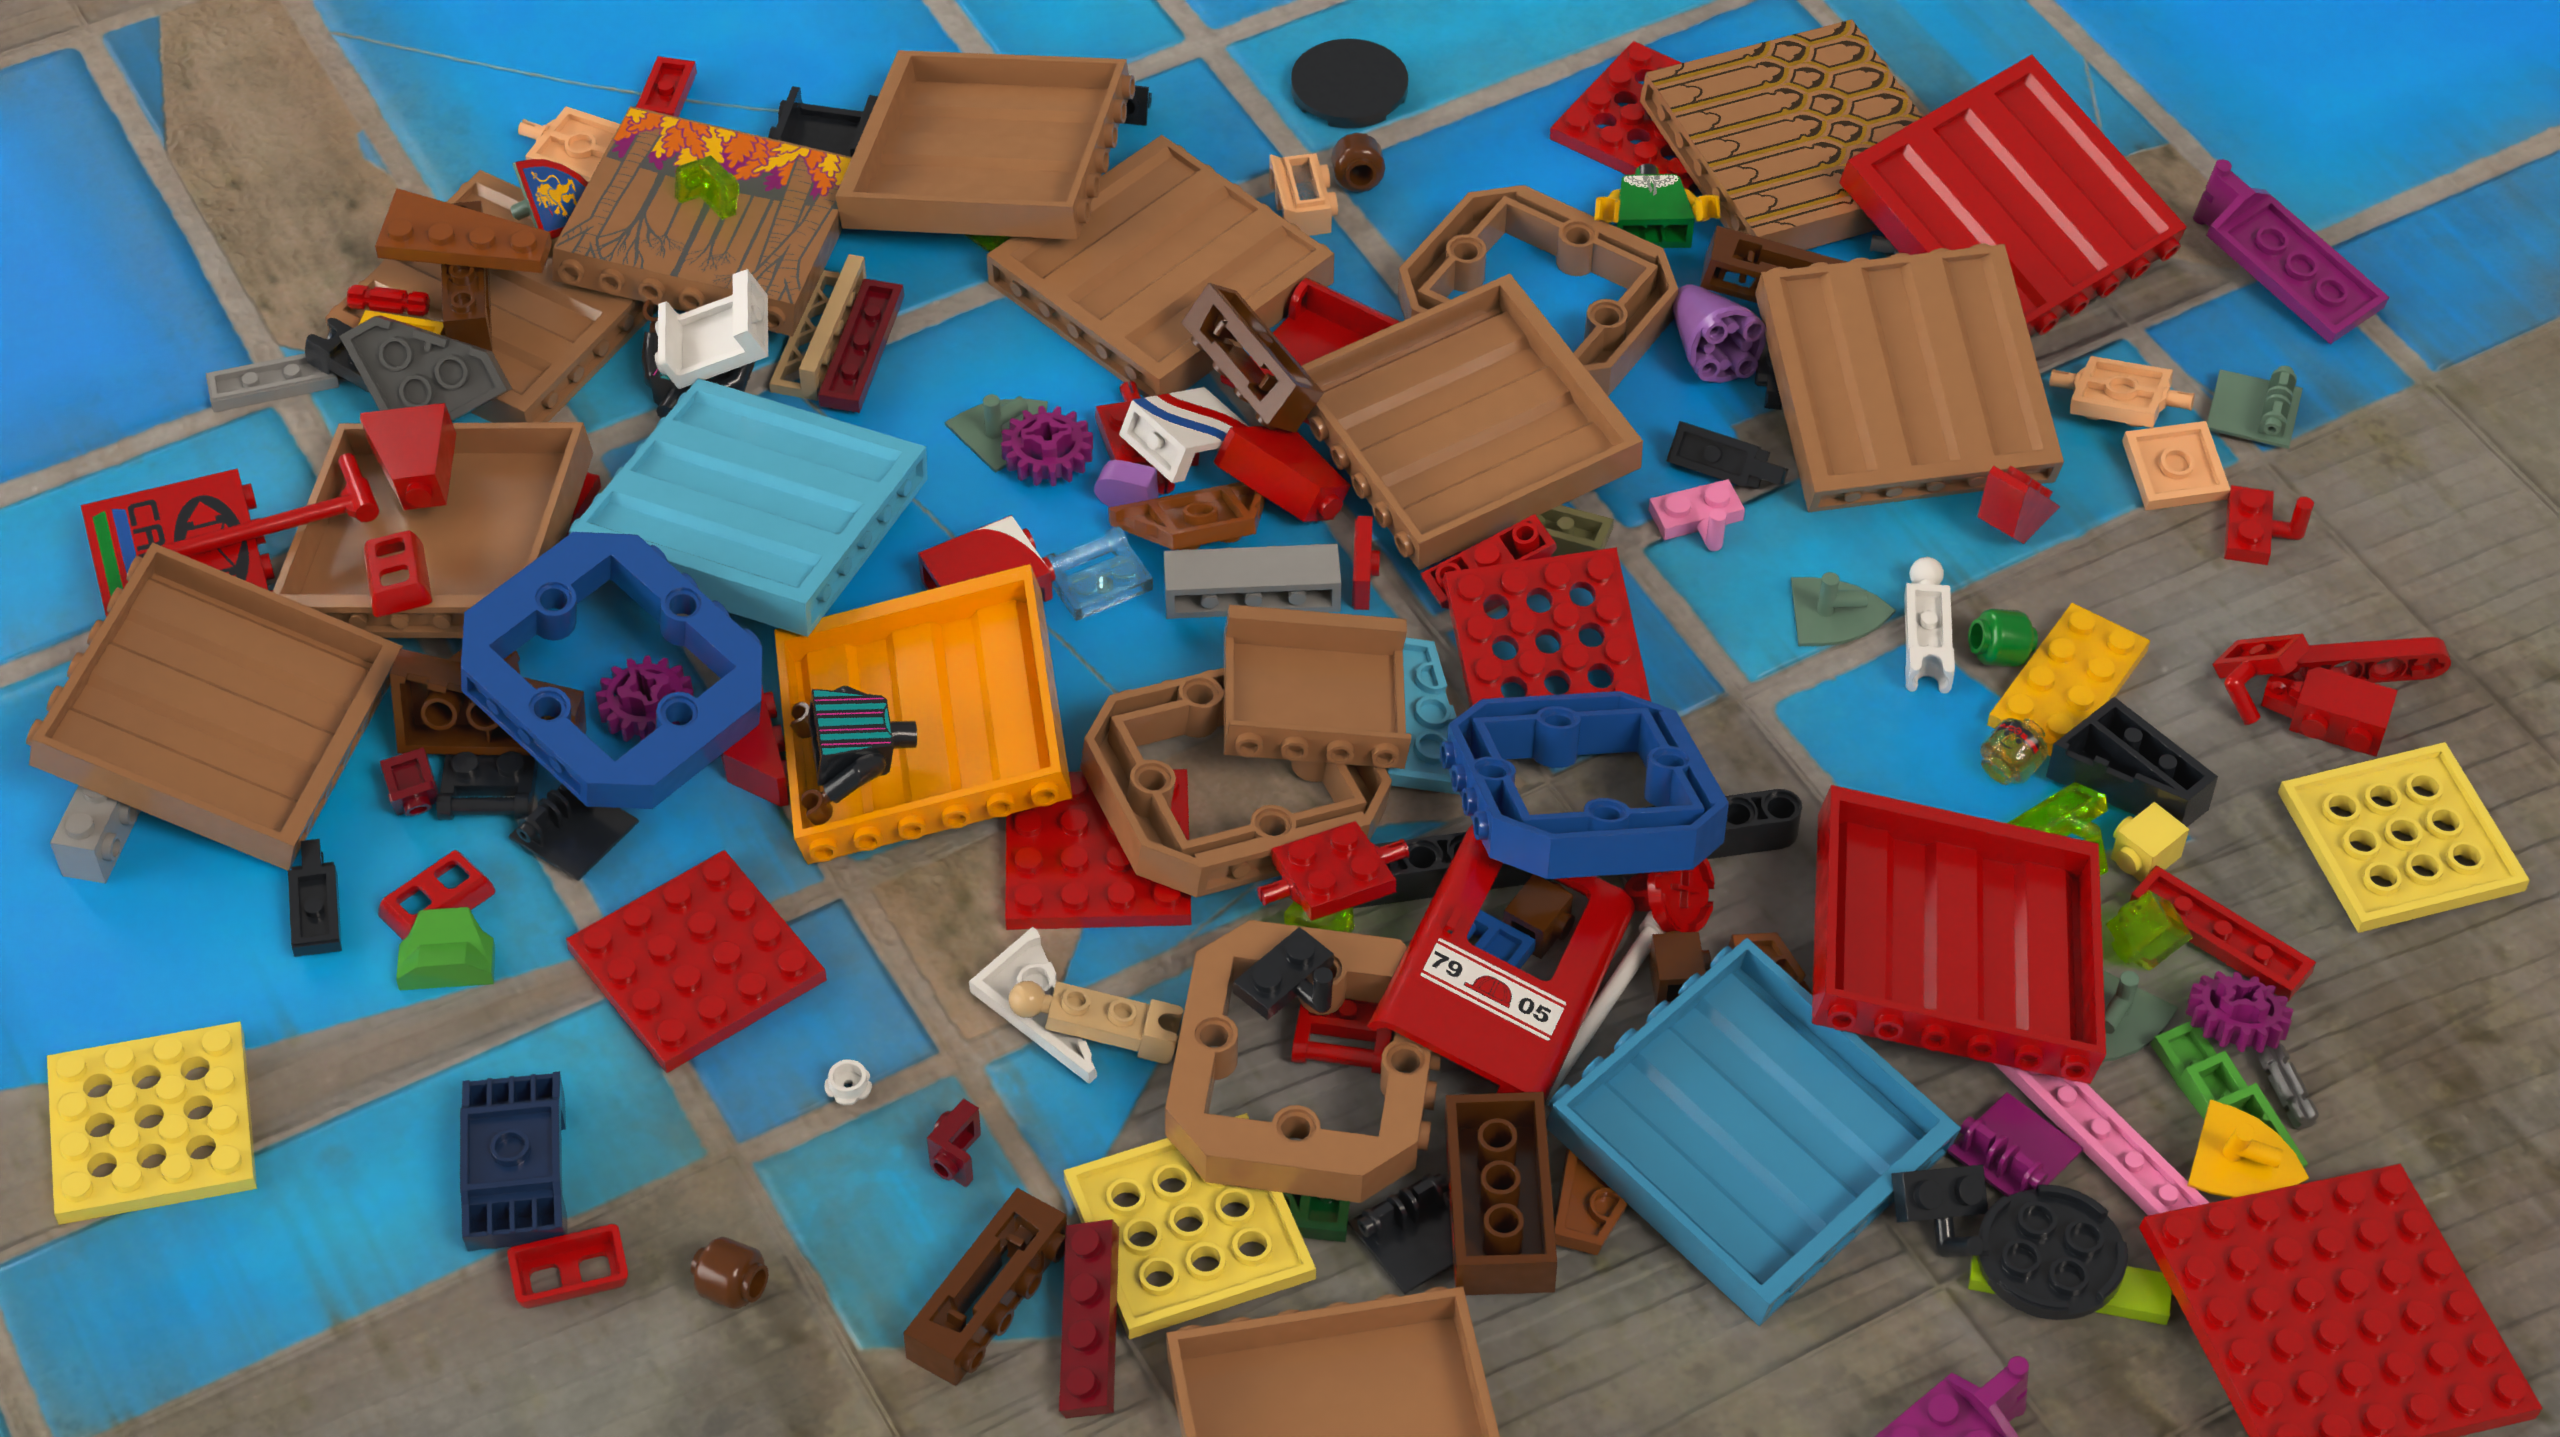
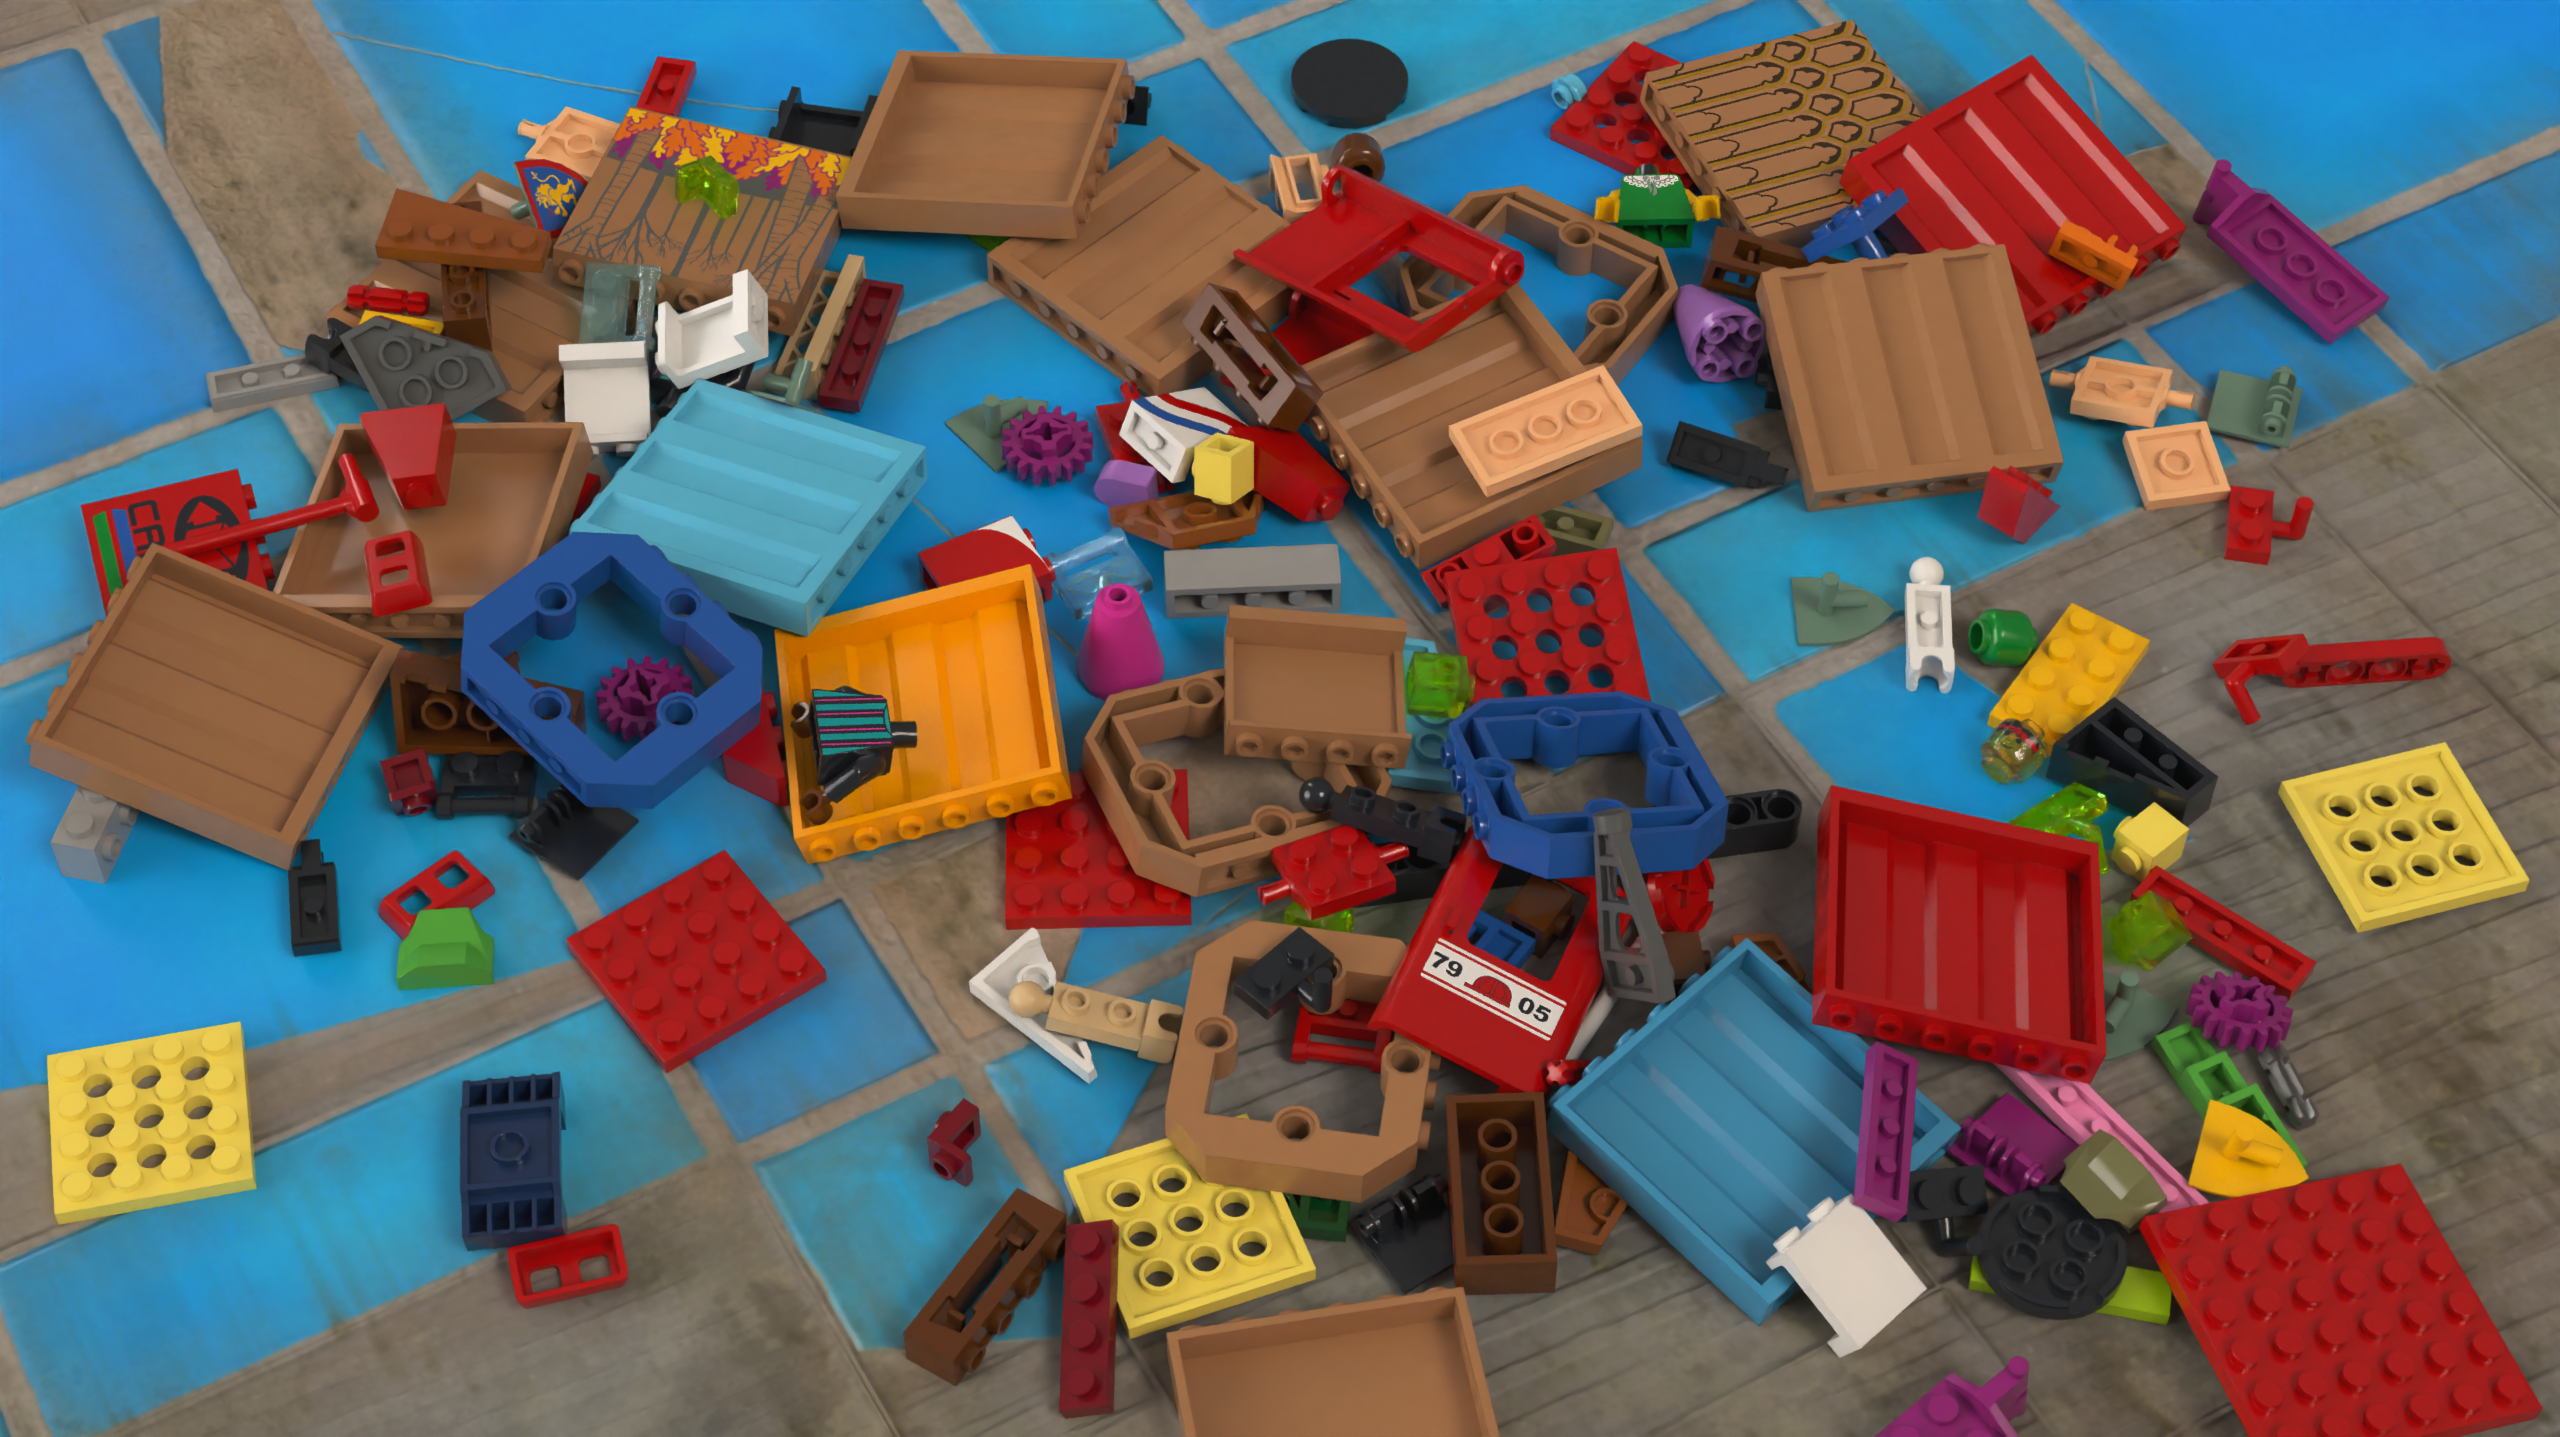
reddish brown head [691,1237,769,1309] -> none
white plate [824,1060,872,1105] -> none
red plate [1352,516,1380,610] -> none
bright pink plate [1648,479,1745,552] -> none
red hinge [2261,667,2398,757] -> none
none -> white panel [559,341,651,459]
none -> clear light blue plate [579,262,662,352]
none -> sand green shield [742,357,831,418]
none -> dark pink cone [1076,583,1165,702]
none -> light yellow brick [1192,432,1254,505]
none -> red piece [1233,164,1525,352]
none -> black plate [1299,777,1467,865]
none -> clear neon green brick [1405,651,1475,718]
none -> light nougat plate [1449,365,1643,497]
none -> red axle [1546,1059,1593,1087]
none -> medium azure plate [1551,73,1587,109]
none -> dark grey plate [1592,807,1676,1004]
none -> white panel [1766,1194,1927,1358]
none -> blue plate [1802,187,1909,263]
none -> magenta plate [1853,1041,1918,1223]
none -> orange plate [2048,220,2139,292]
none -> olive slope [2059,1129,2167,1234]

